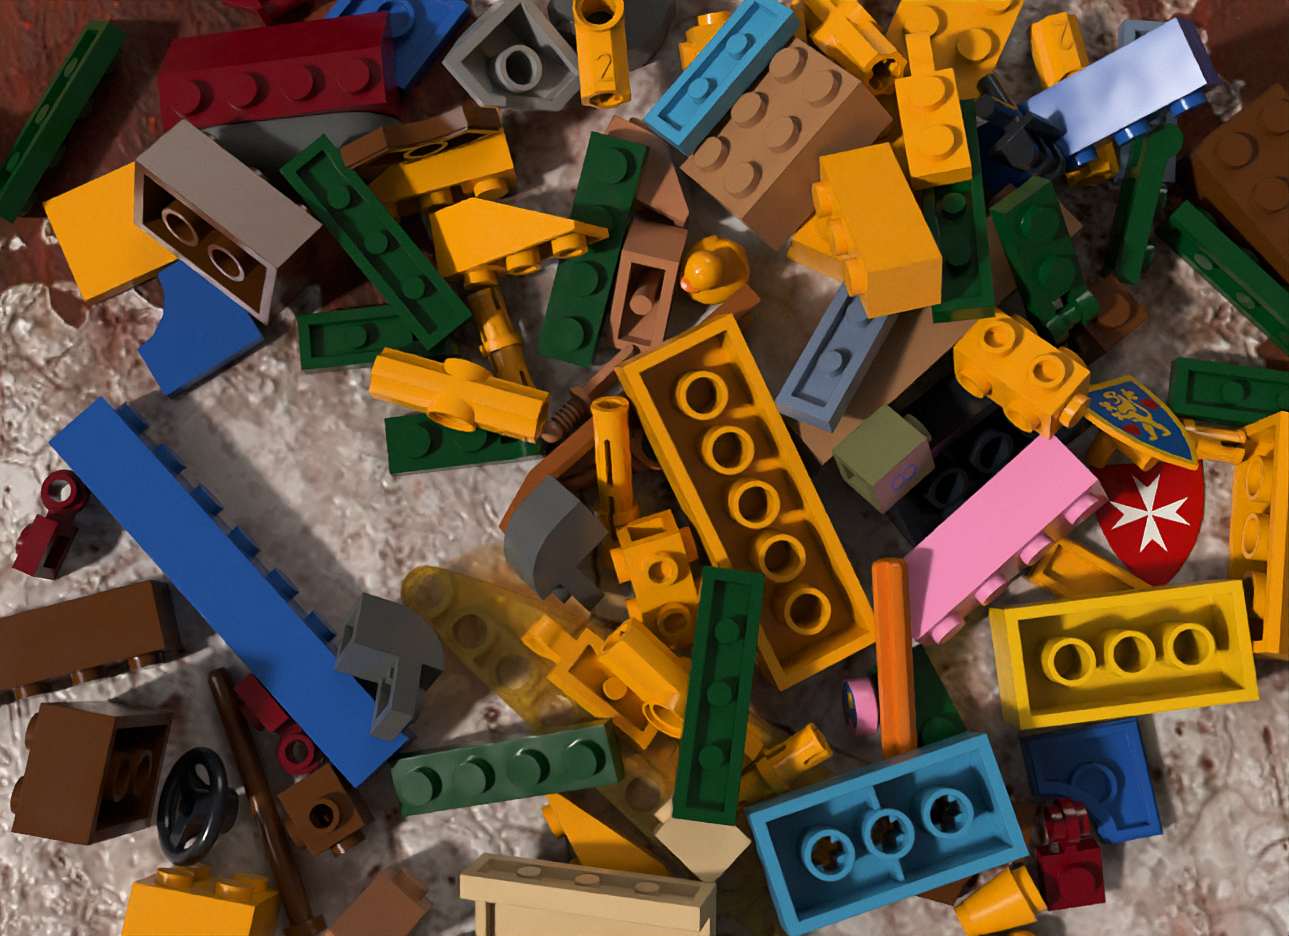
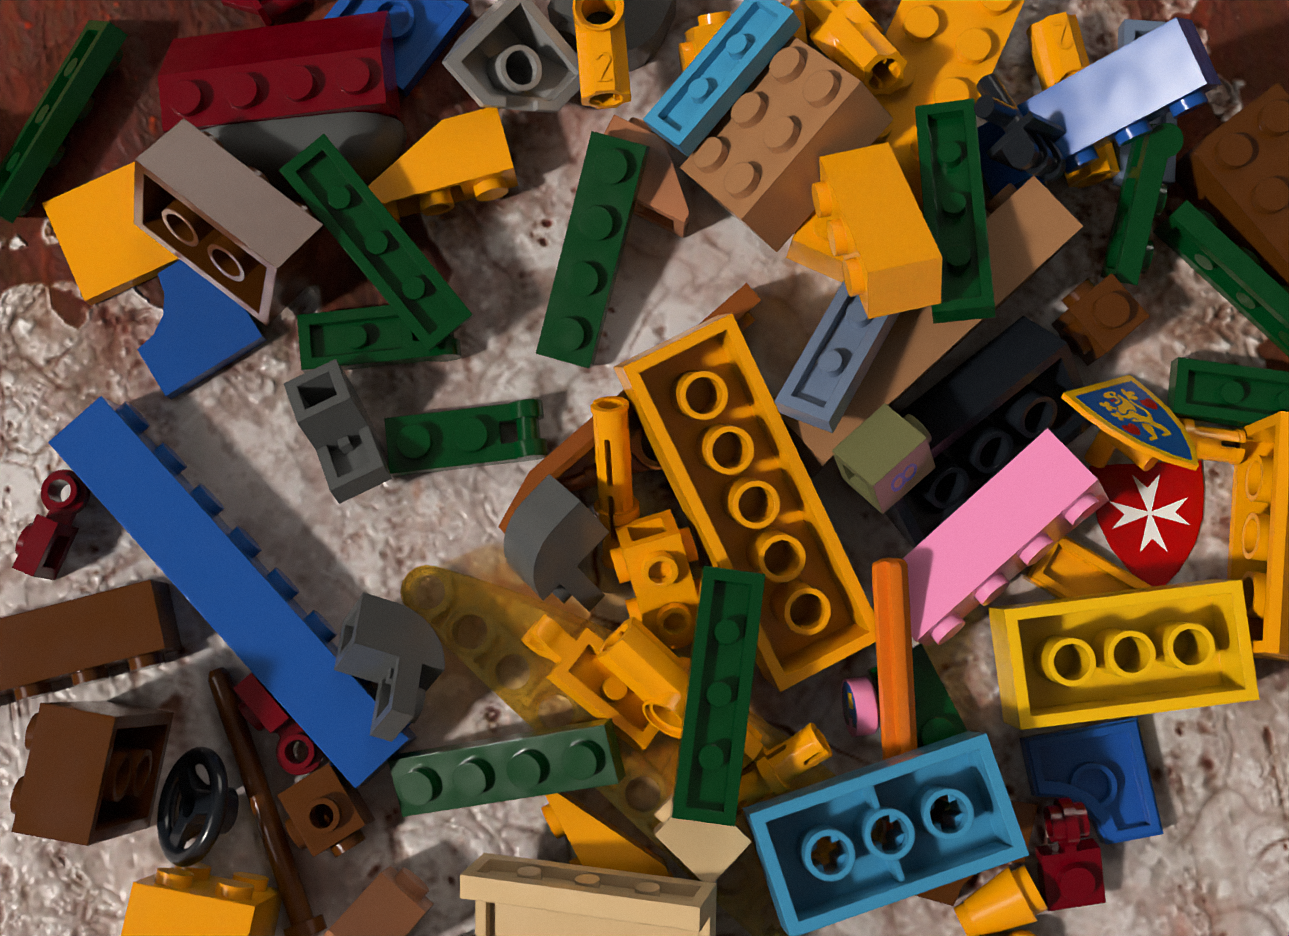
reddish brown tile [339,106,502,170] -> none
light orange piece [369,347,551,444] -> none
light orange slope [429,197,609,291] -> none
light orange pin [466,286,536,389] -> none
nougat piece [541,345,636,443] -> none
nougat slope [605,218,689,354] -> none
light orange animal [679,235,751,305] -> none
light orange plate [894,30,973,191] -> none
light orange brick [953,307,1091,440] -> none
dark green plate [989,175,1101,348] -> none
none -> dark grey brick [284,359,392,504]

